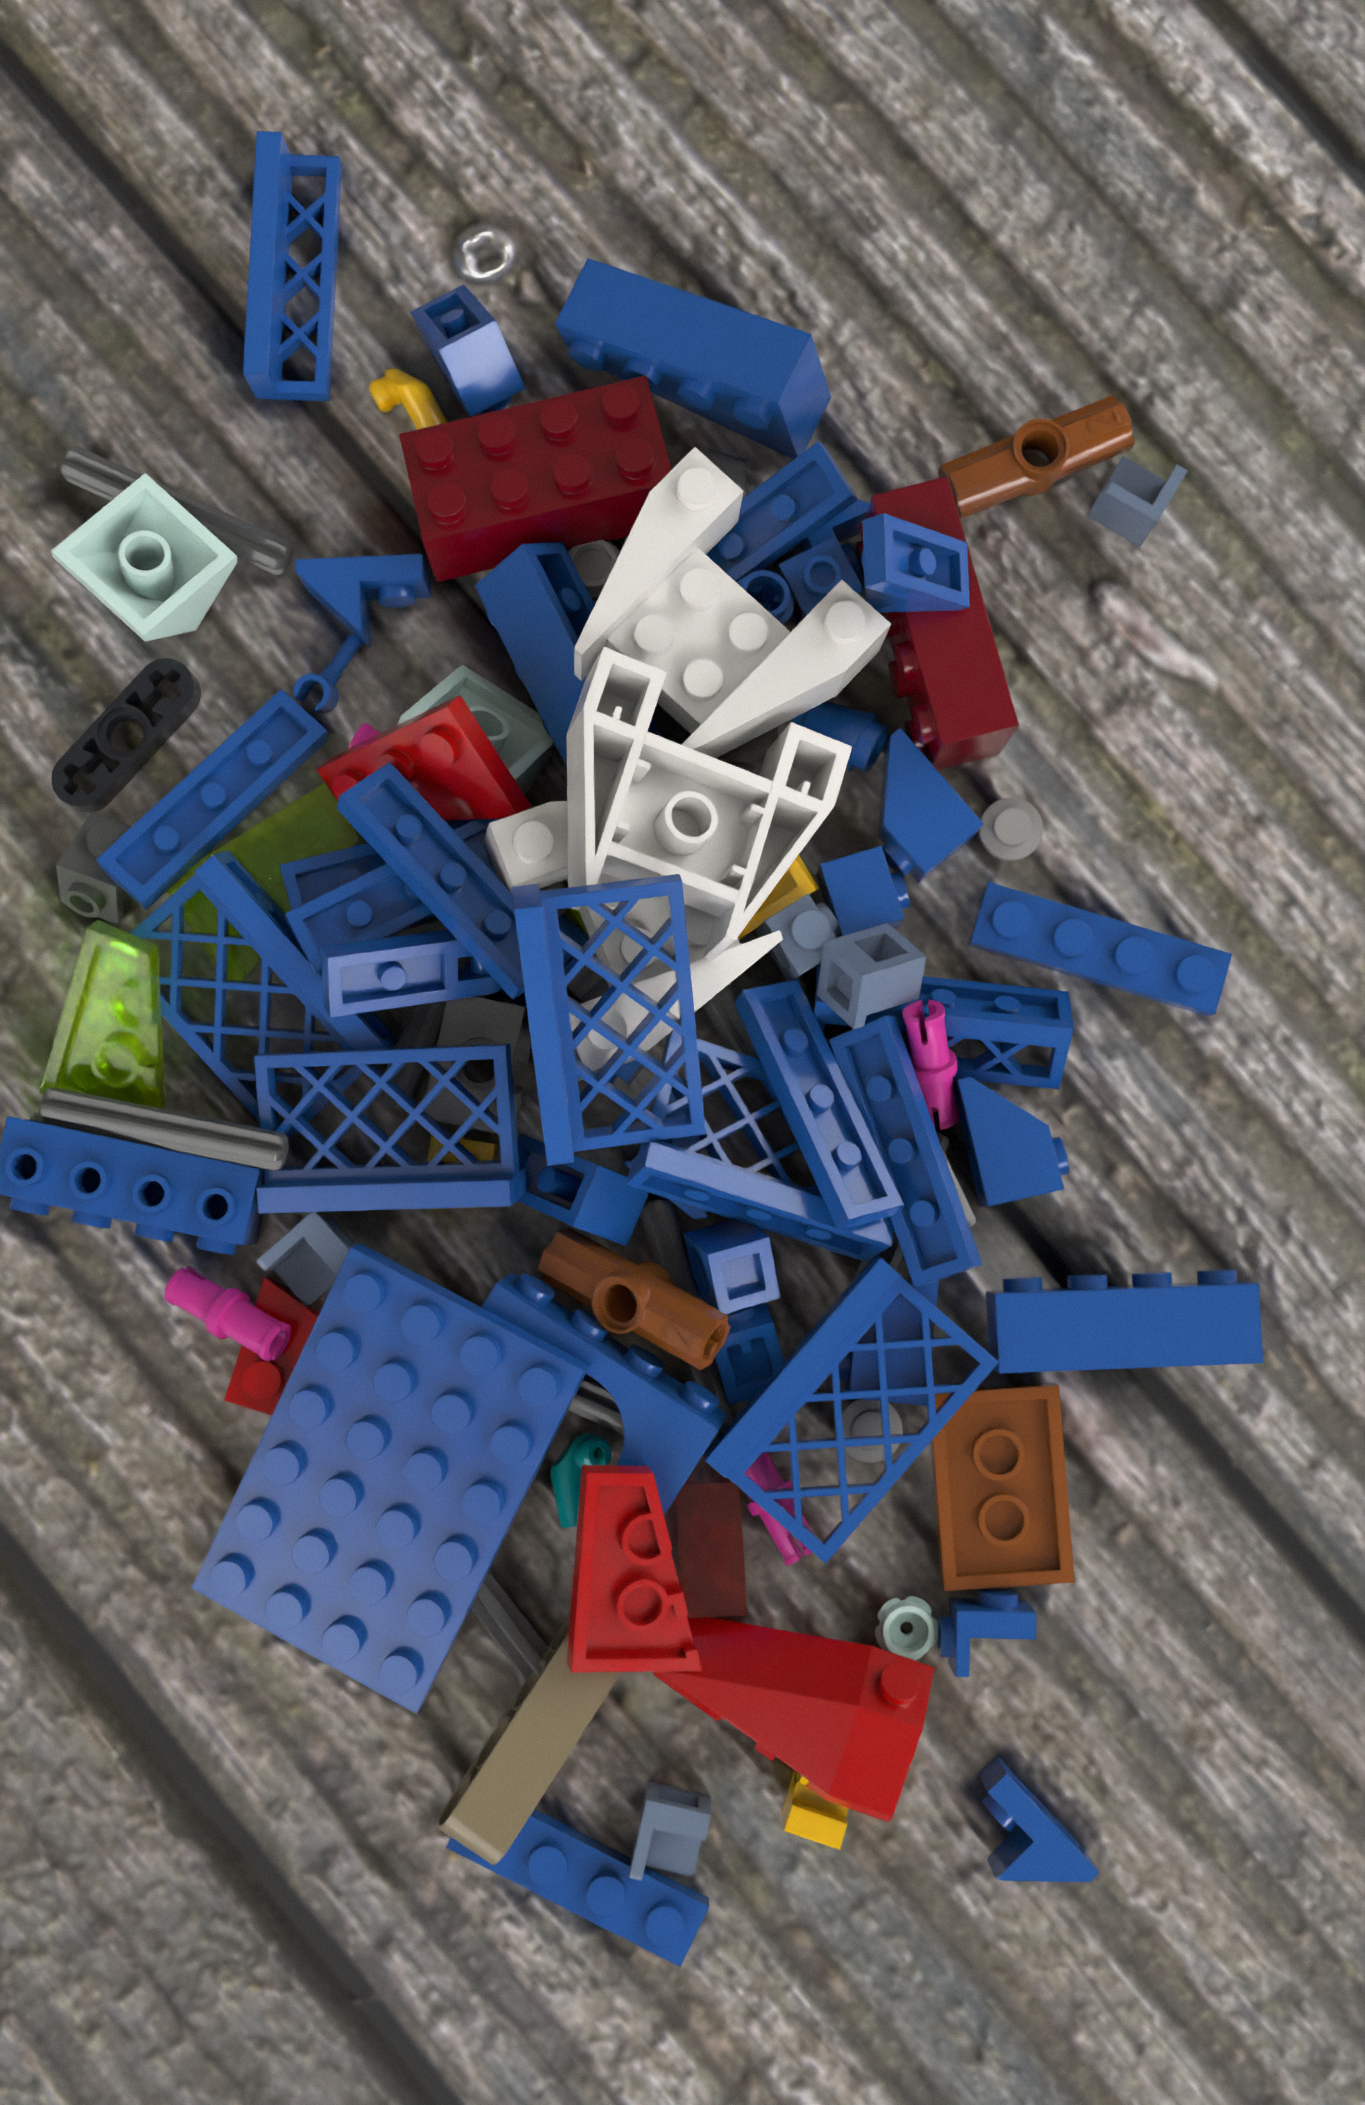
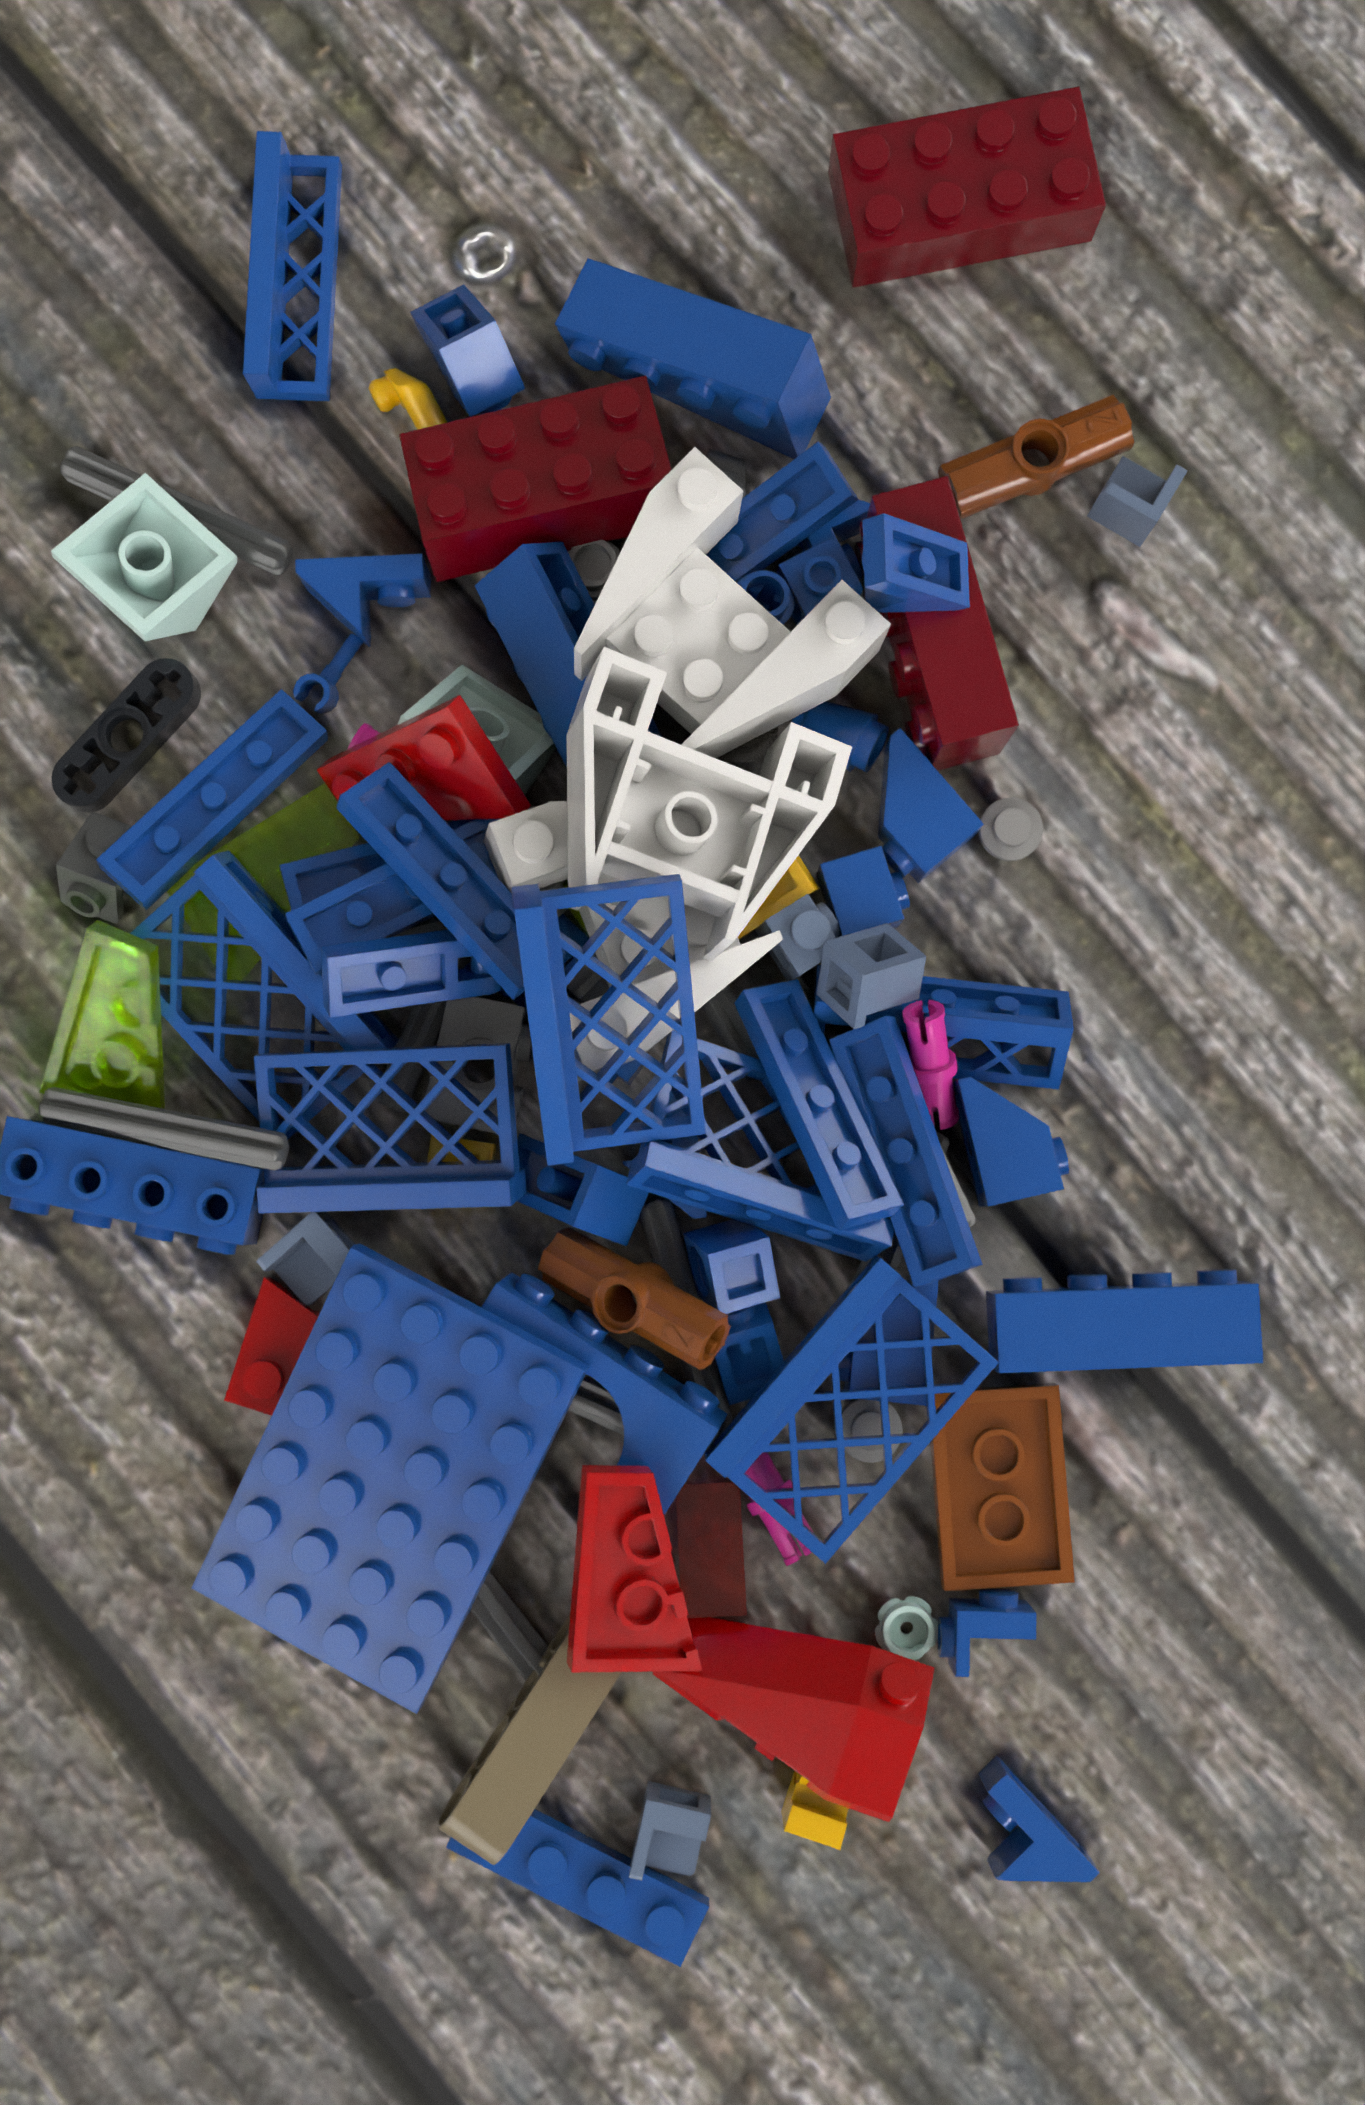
dark pink pin [164,1266,292,1362] -> none
teal arm [550,1433,612,1528] -> none
blue plate [968,882,1232,1017] -> none
none -> dark red brick [828,86,1106,288]

